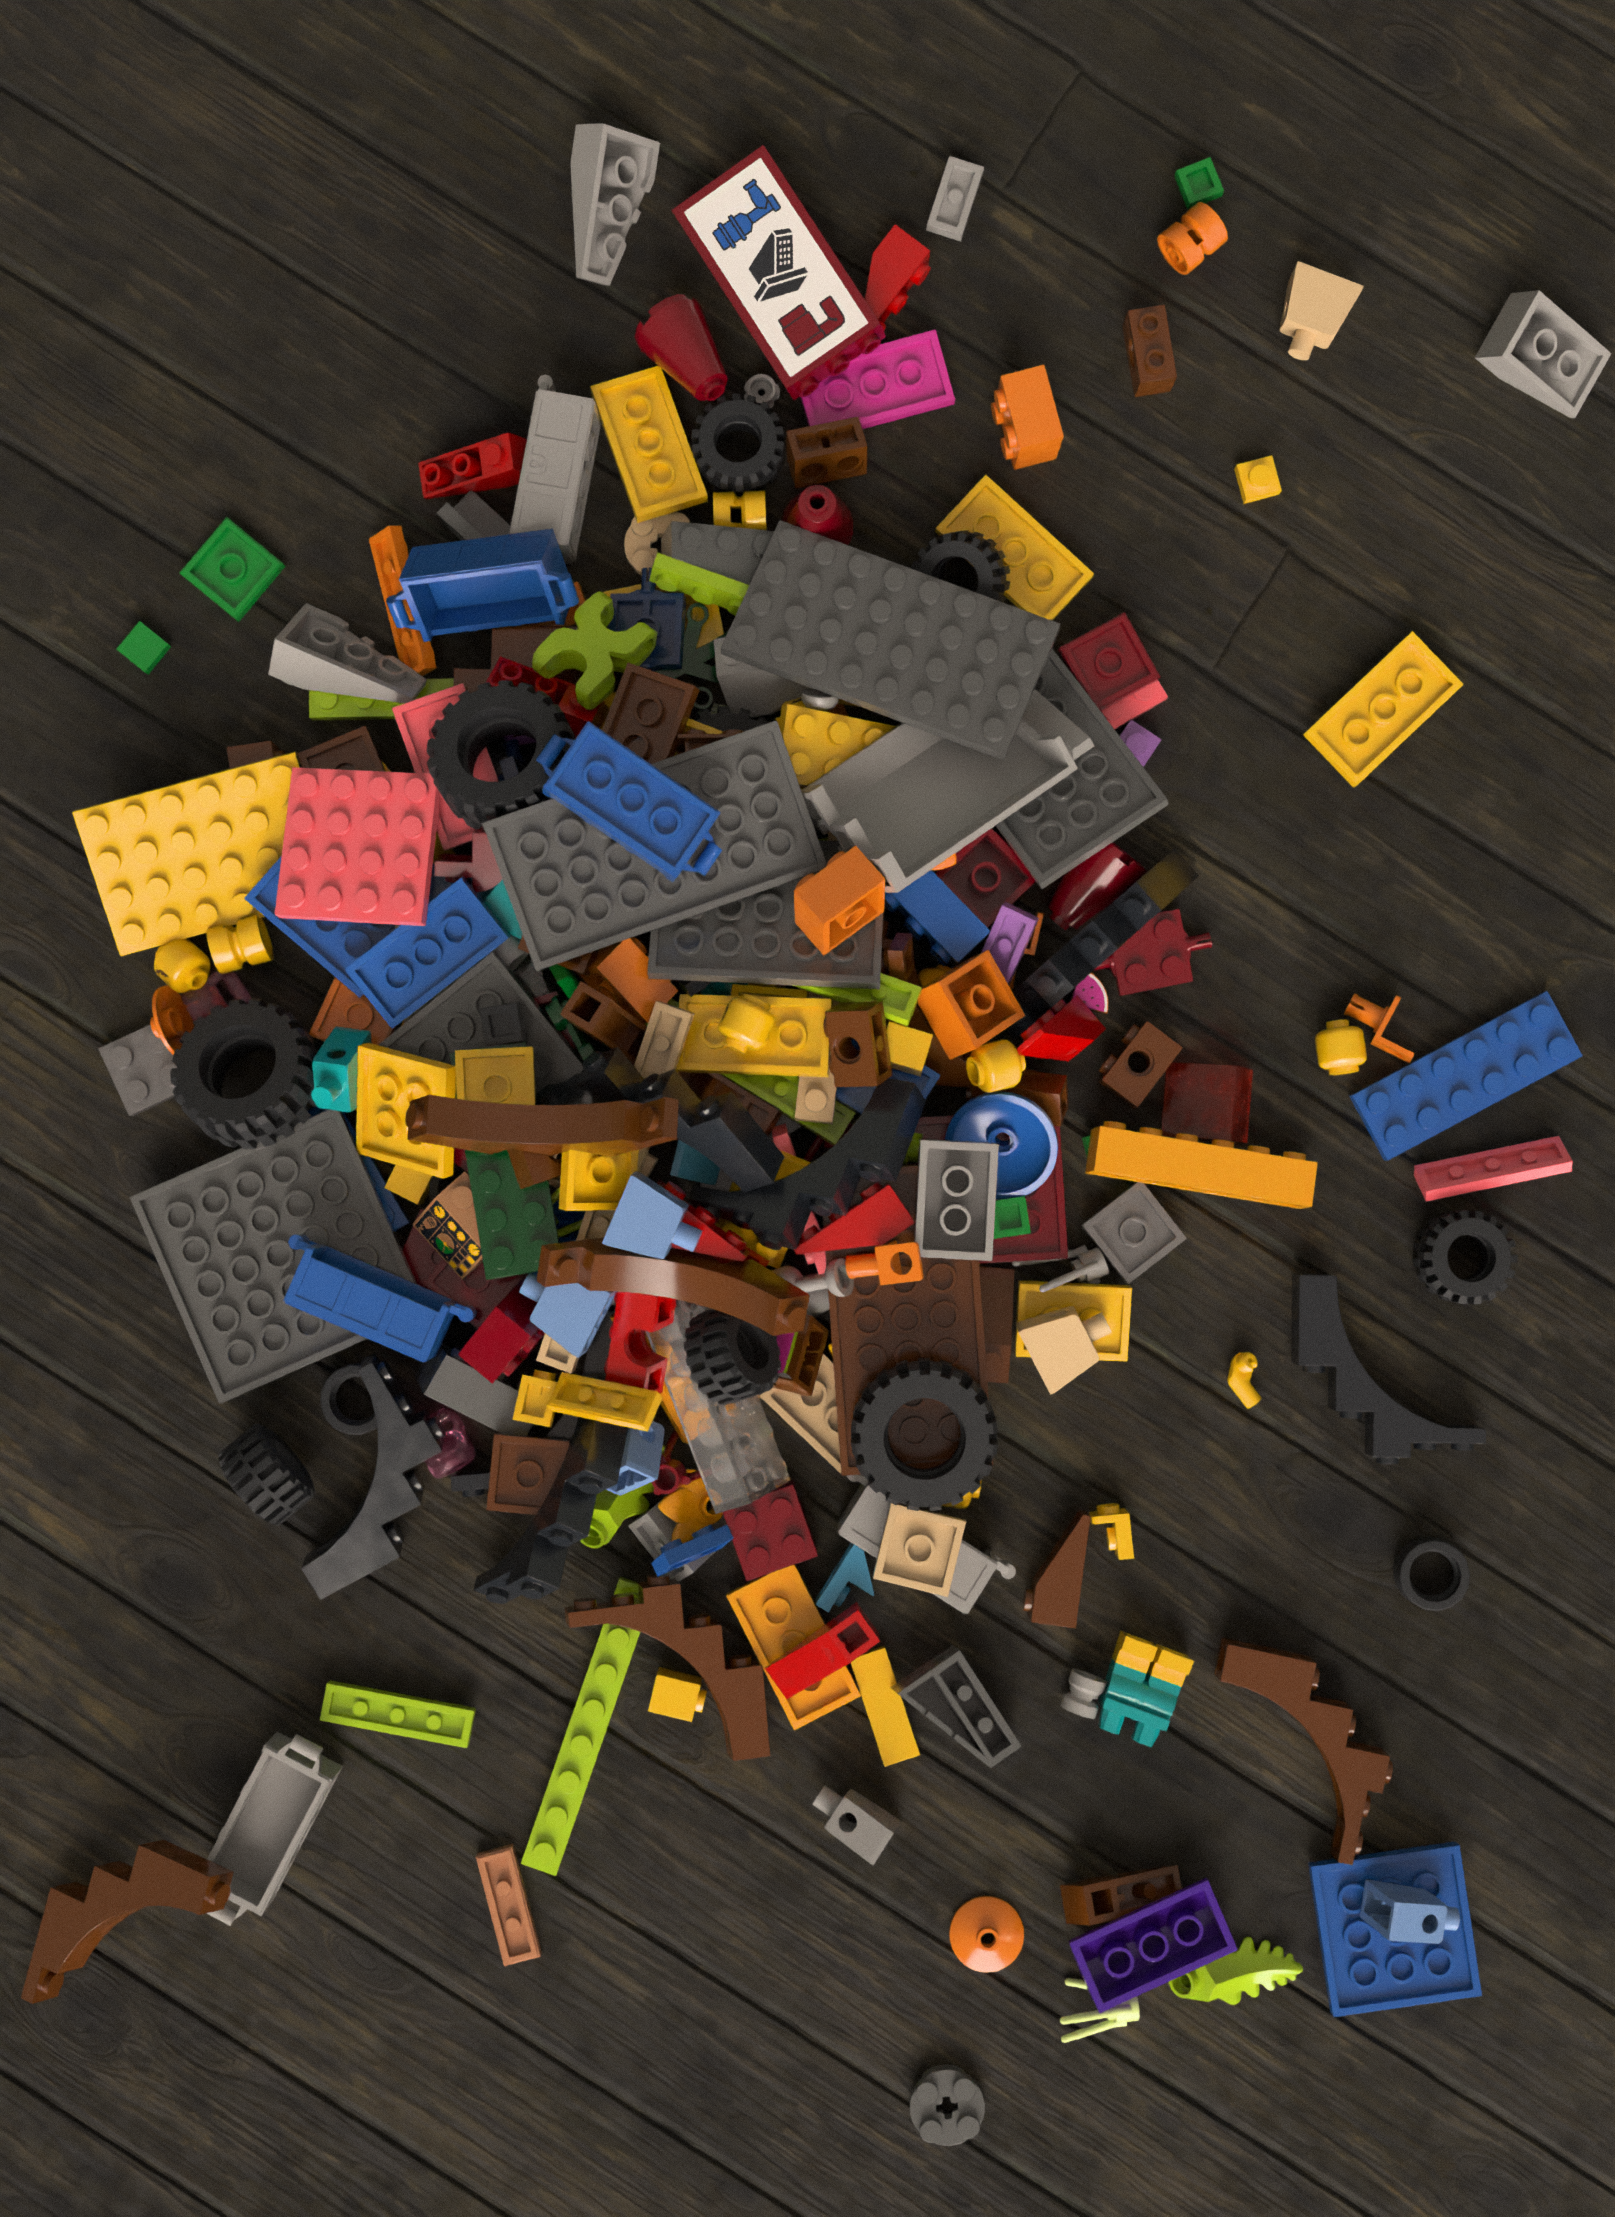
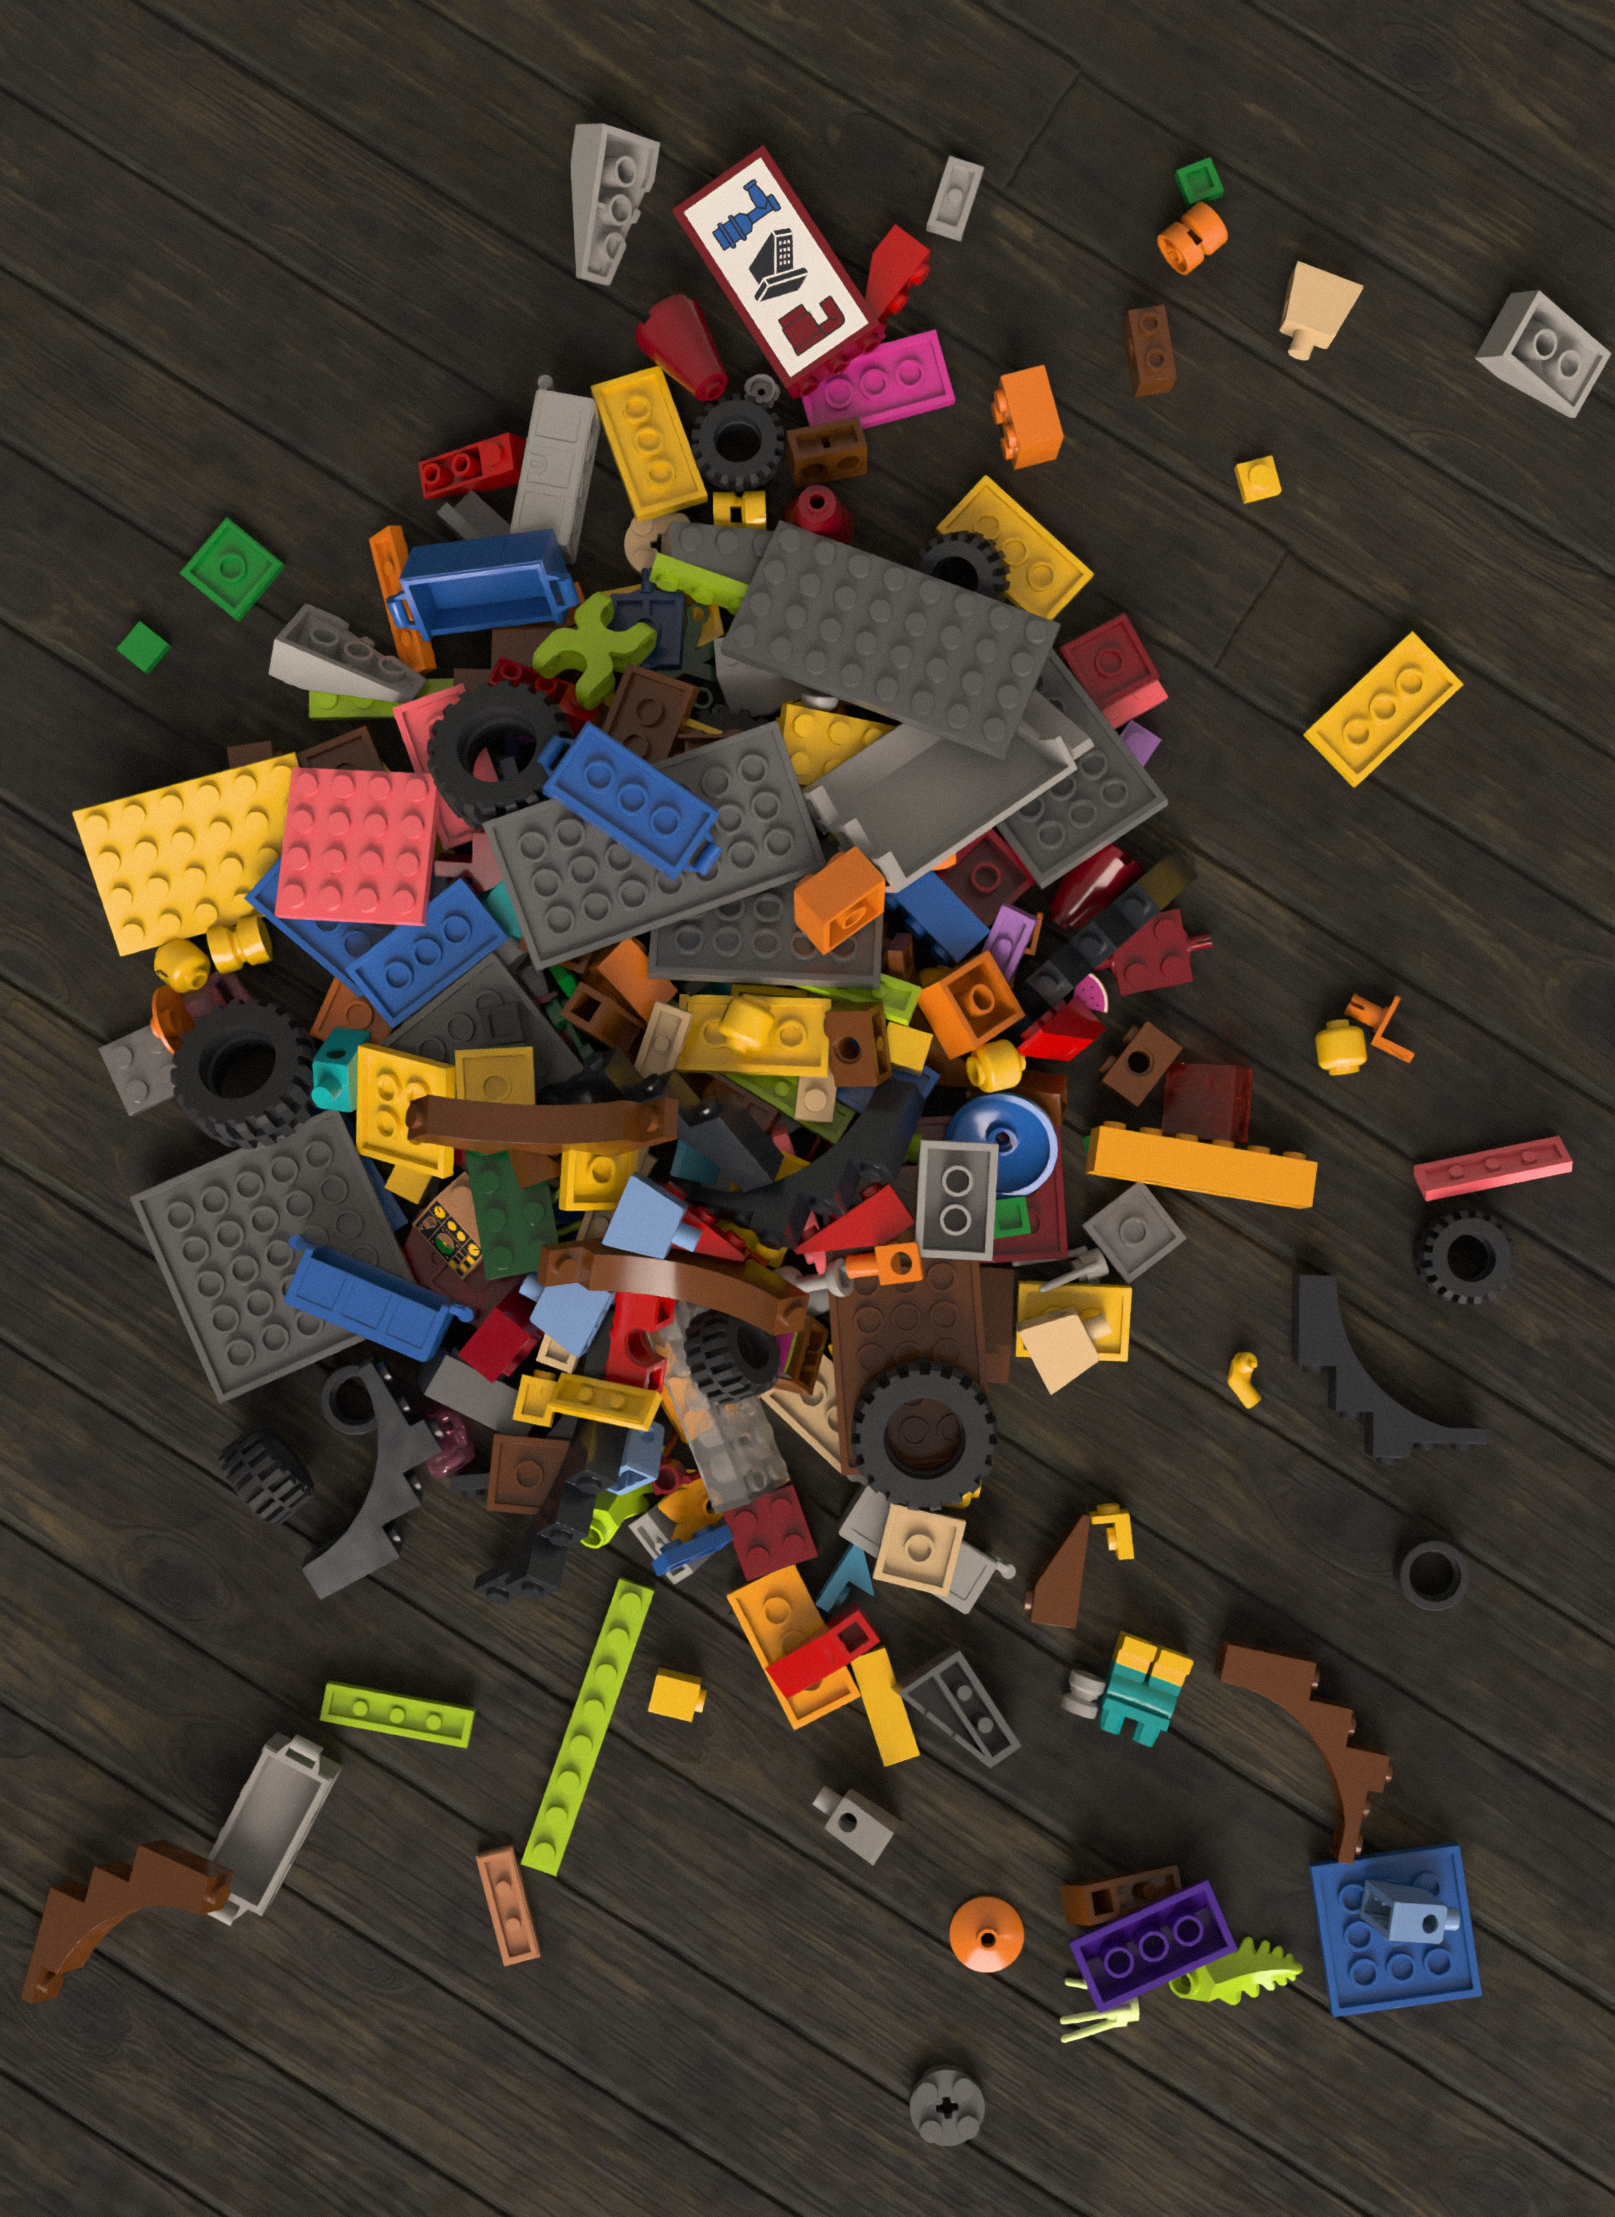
reddish brown arch [564,1574,770,1761] -> none
blue plate [1349,991,1583,1161] -> none

